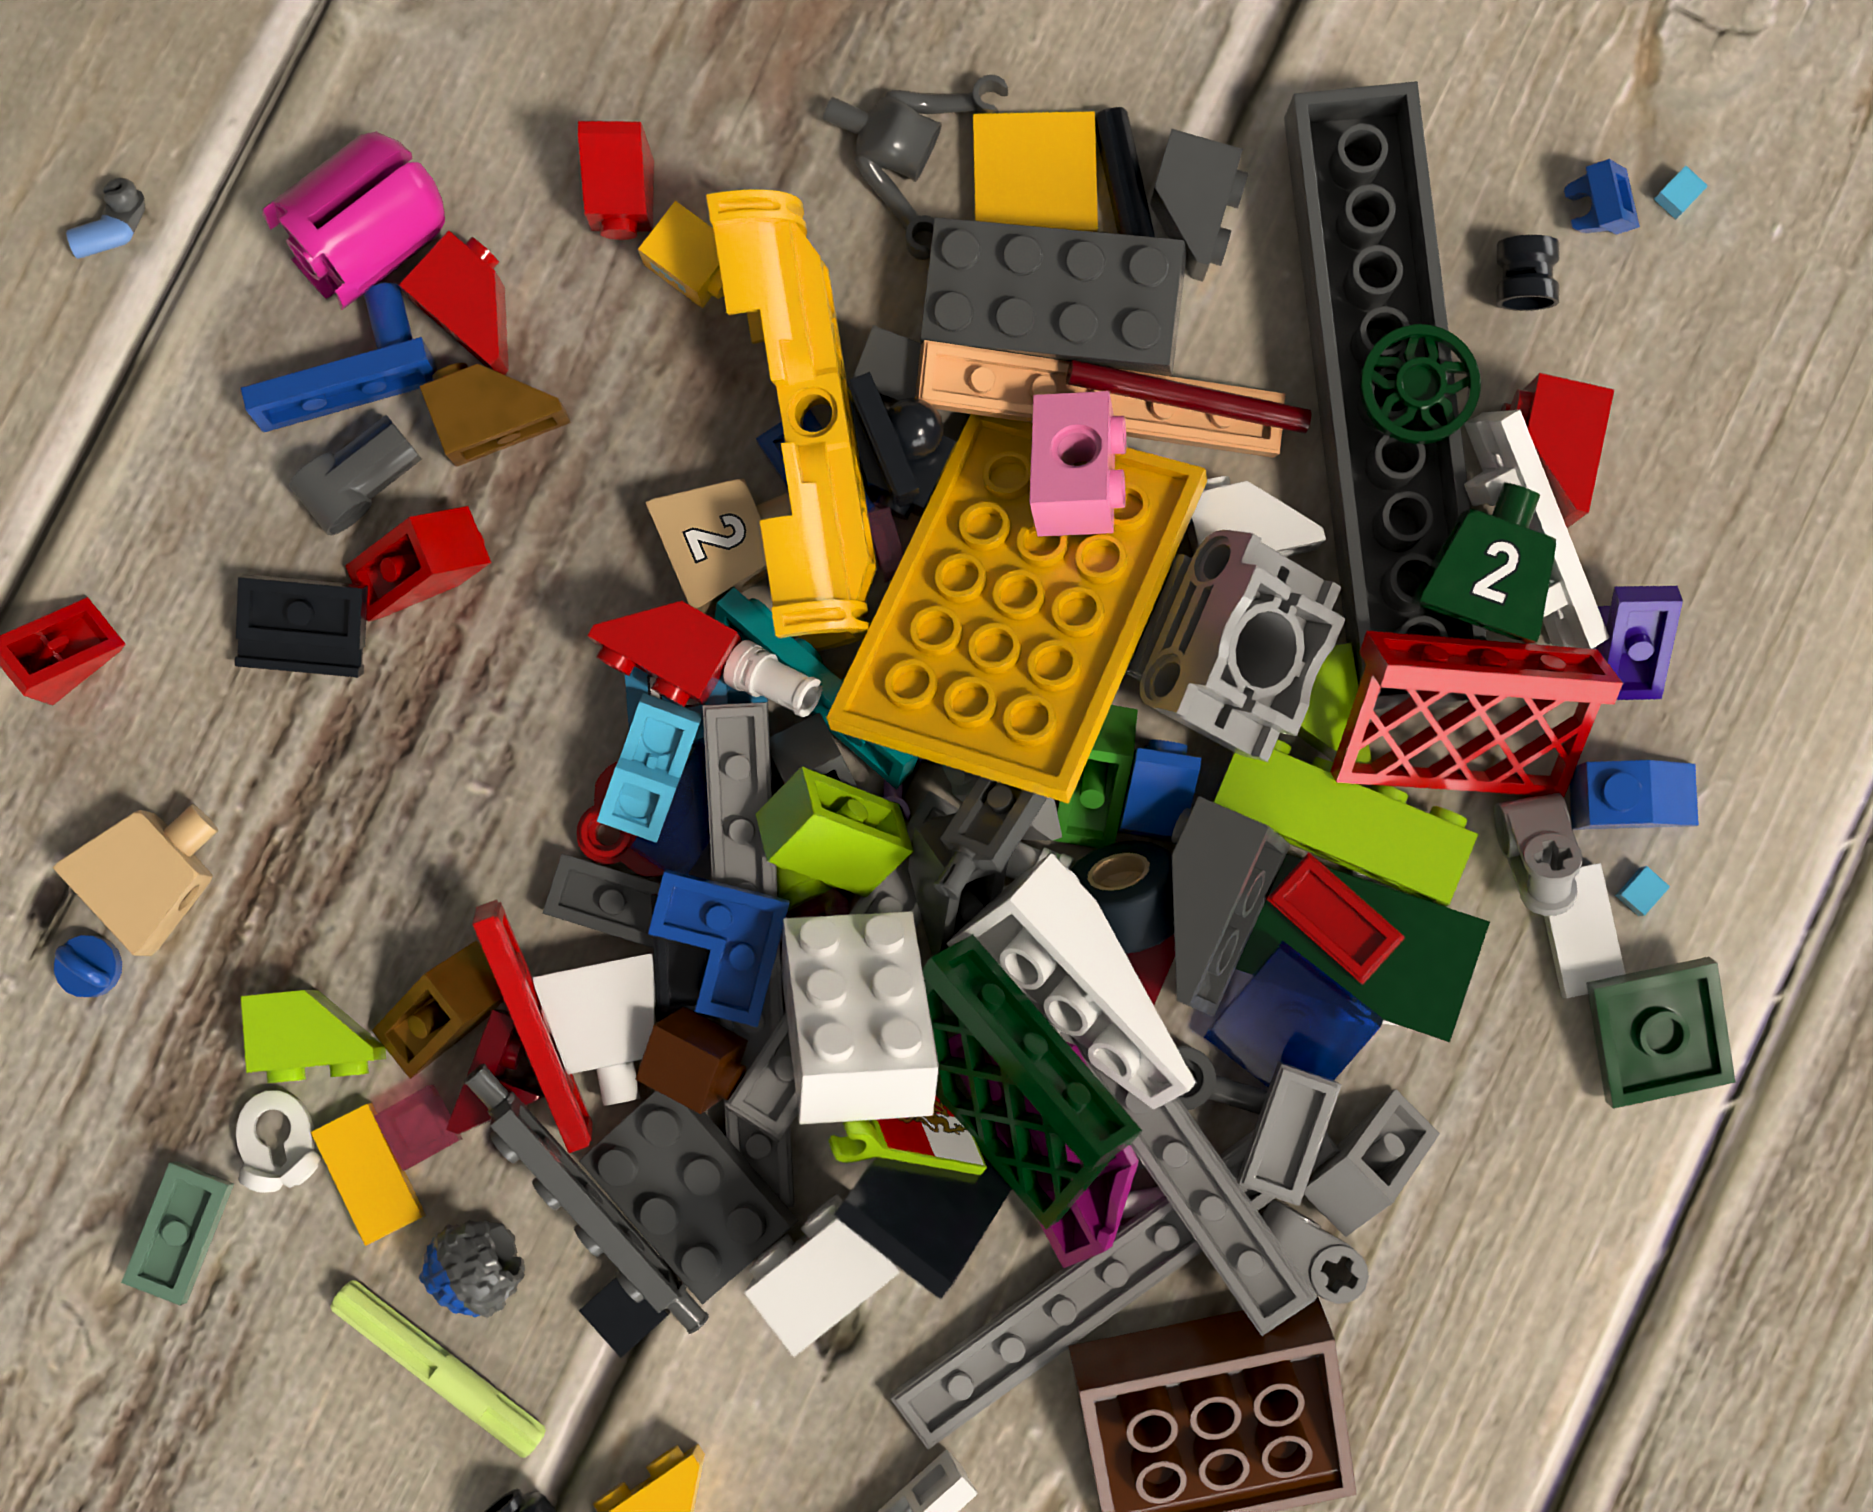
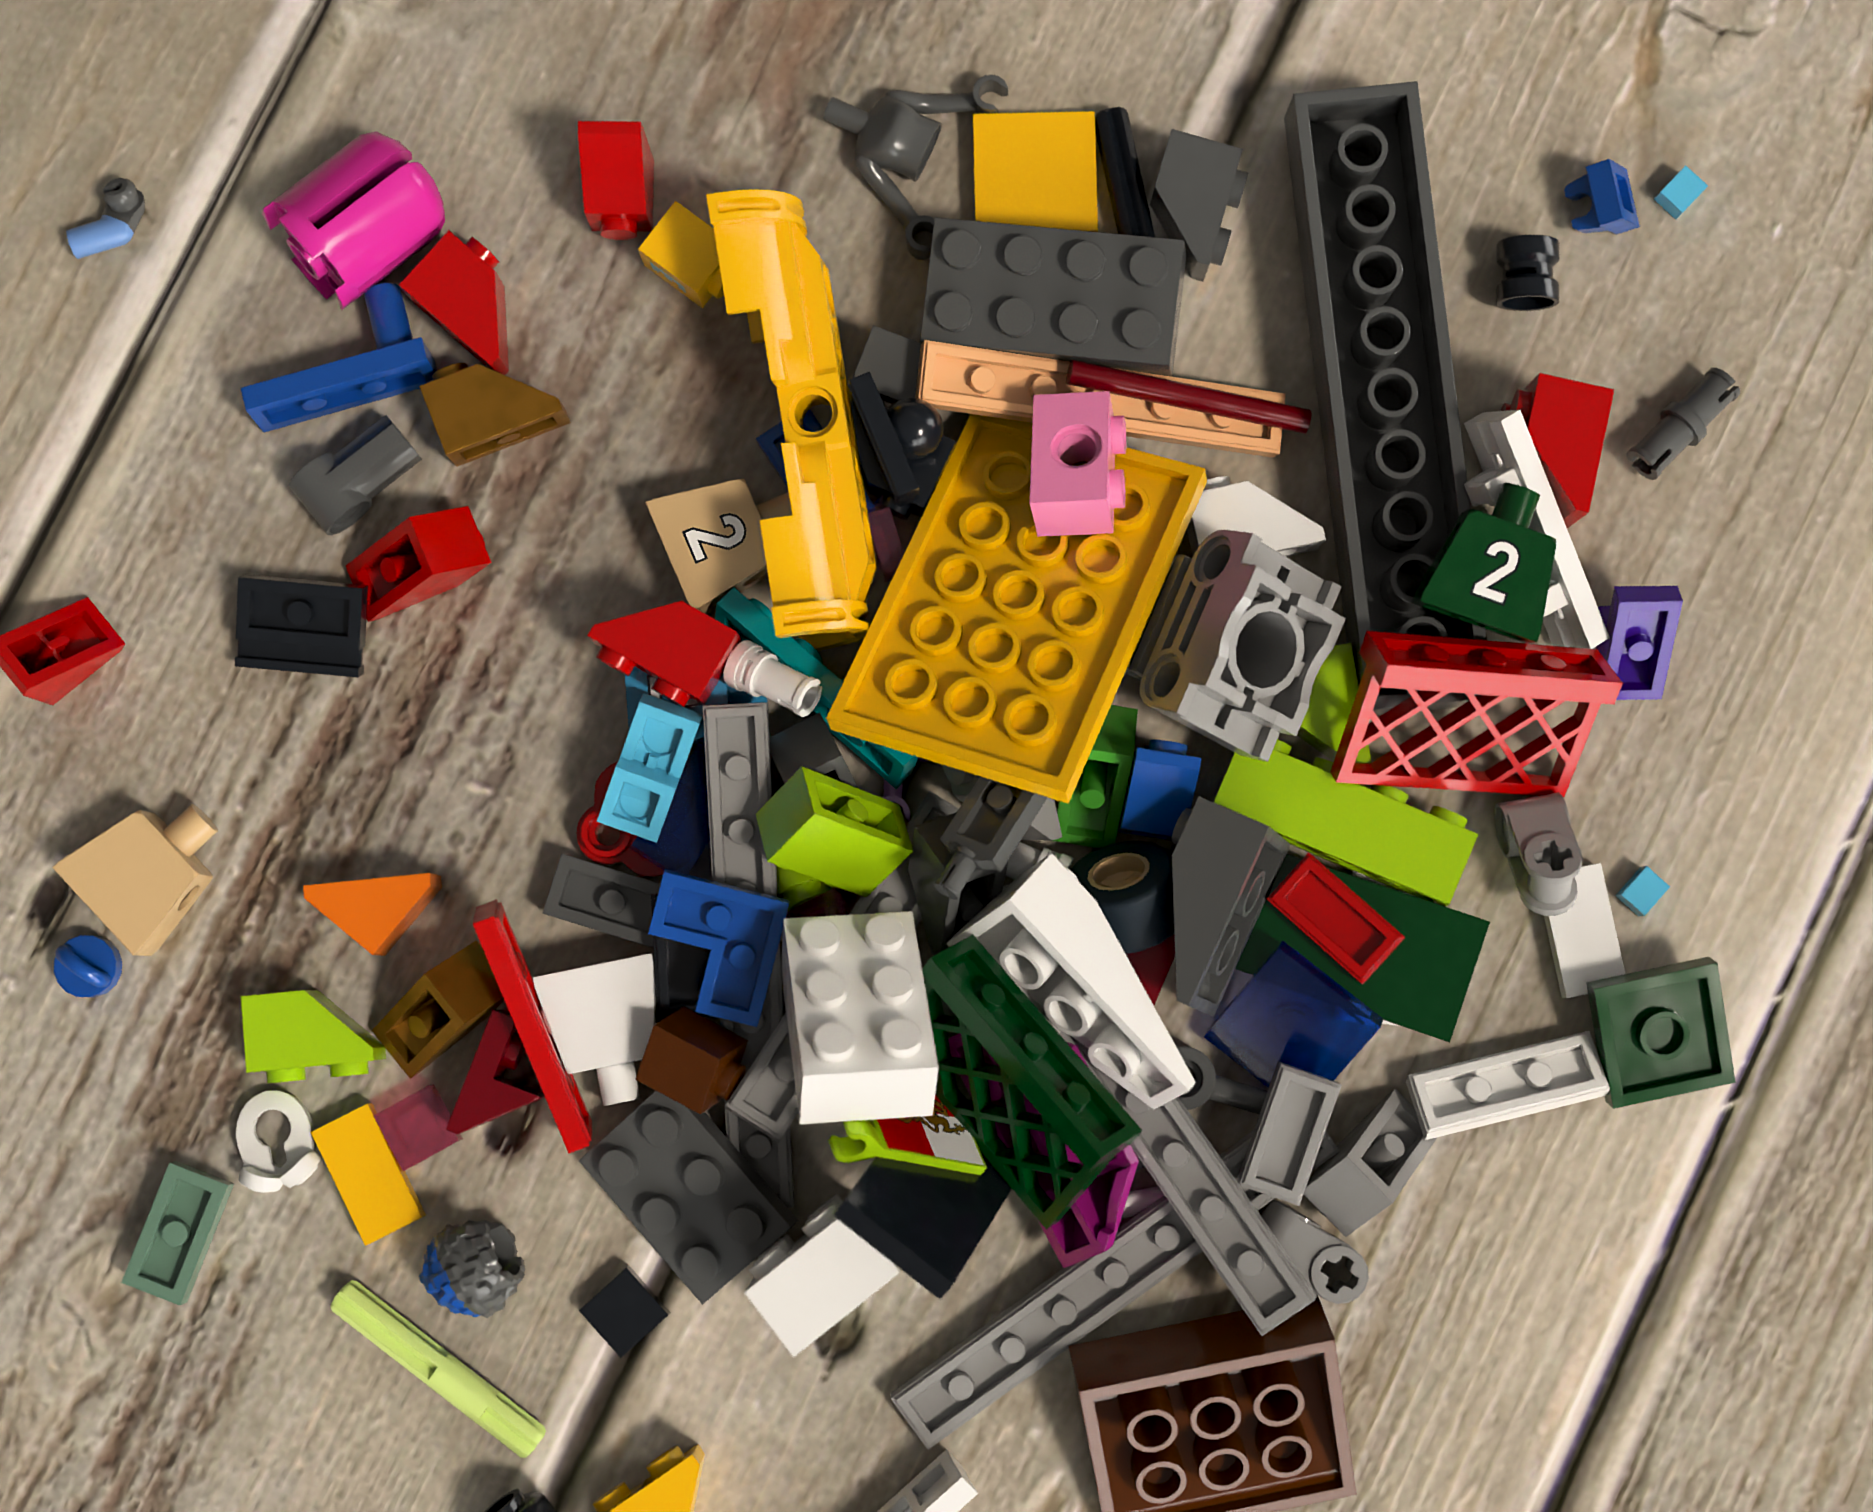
dark grey plate [464,1063,709,1334] -> none
dark green wheel [1360,324,1481,444] -> none
blue slope [1569,760,1699,830] -> none
none -> orange slope [303,873,442,956]
none -> white tile [1406,1031,1610,1140]
none -> dark grey pin [1626,367,1740,480]

